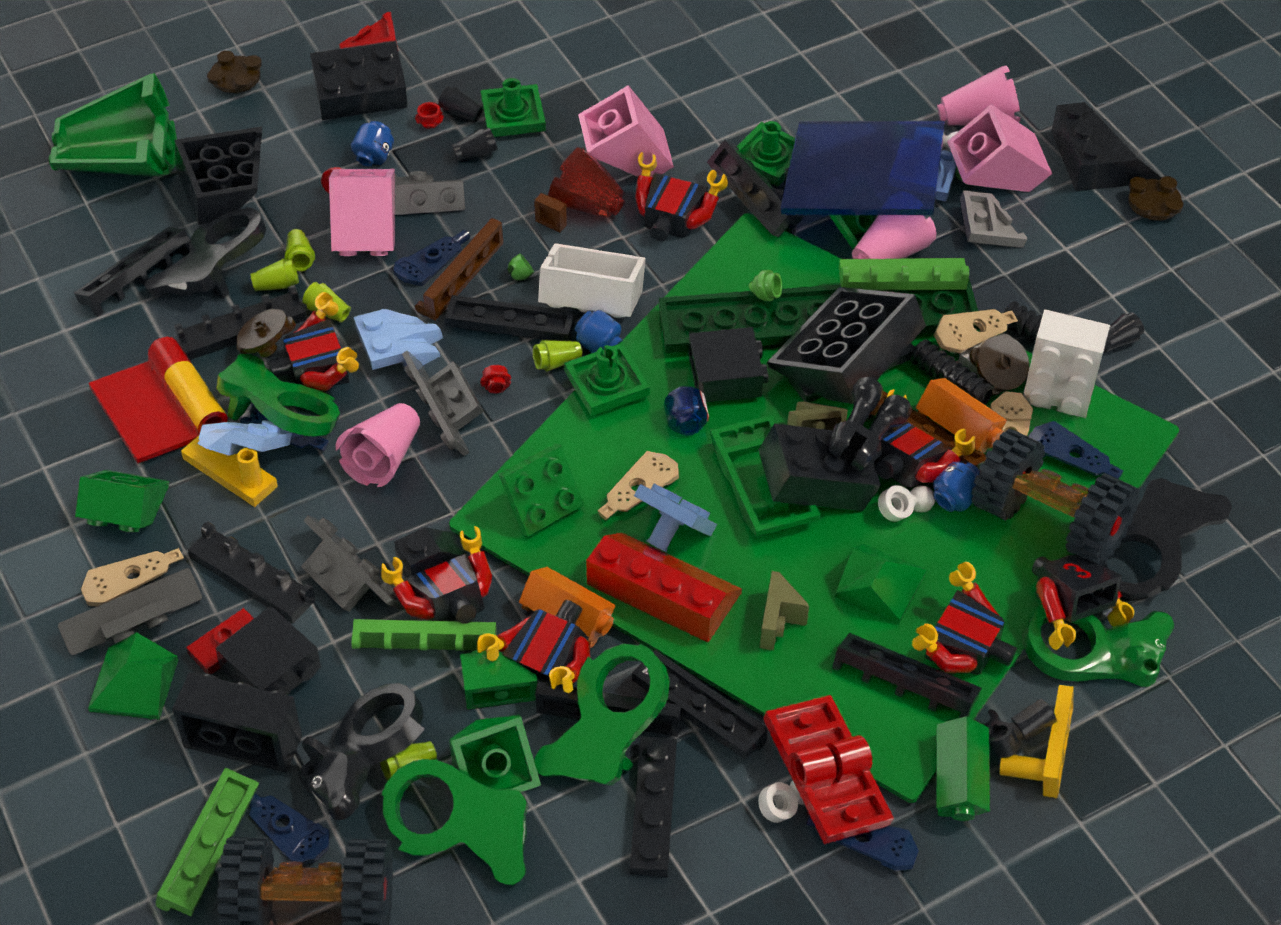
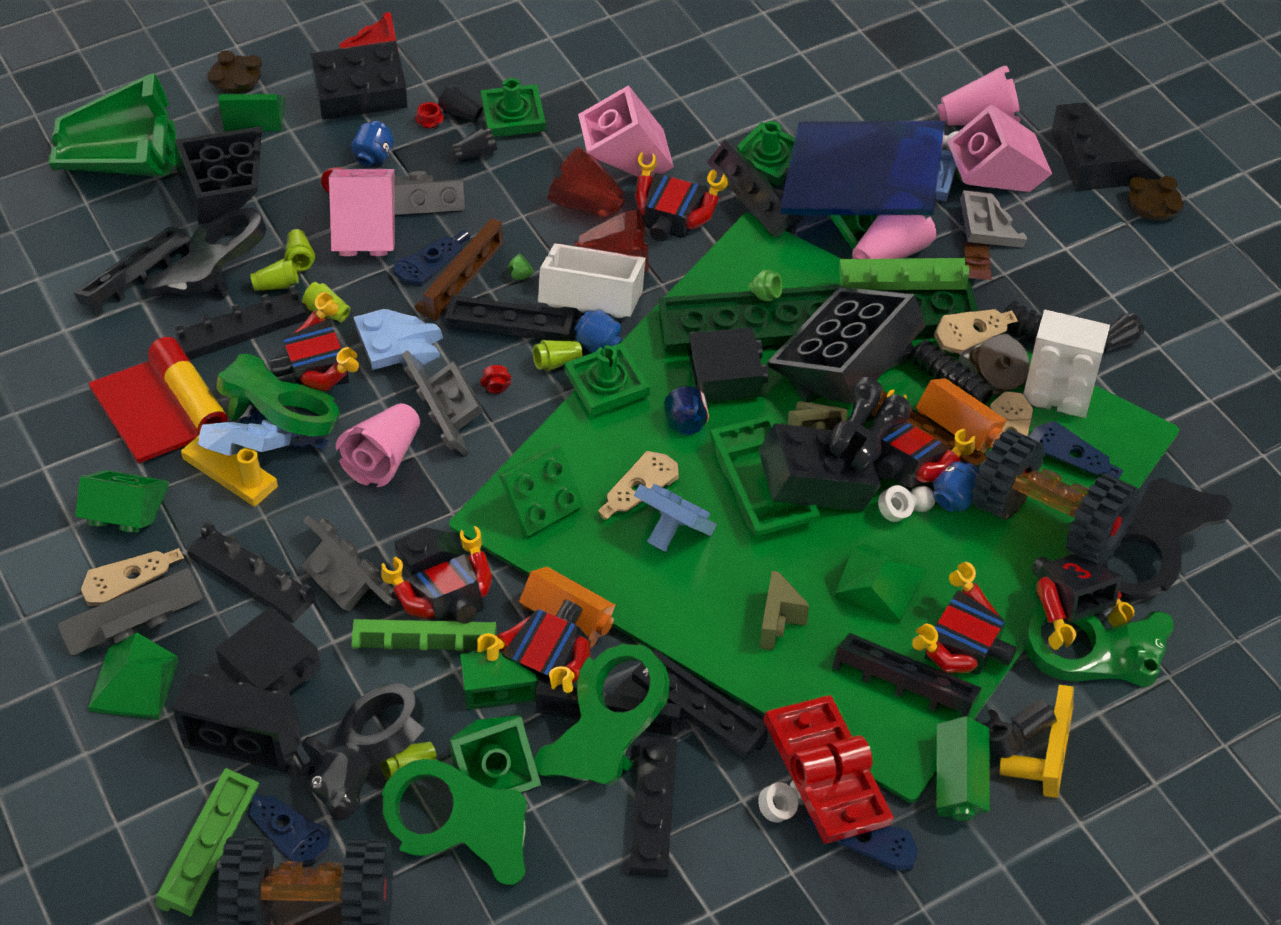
red plate [186,608,254,674] -> none
dark brown piece [236,309,296,357] -> none
reddish brown plate [534,193,567,233] -> none
red slope [586,532,742,643] -> none
none -> green slope [218,94,285,131]
none -> clear red cone [575,210,649,272]
none -> reddish brown piece [964,242,992,280]

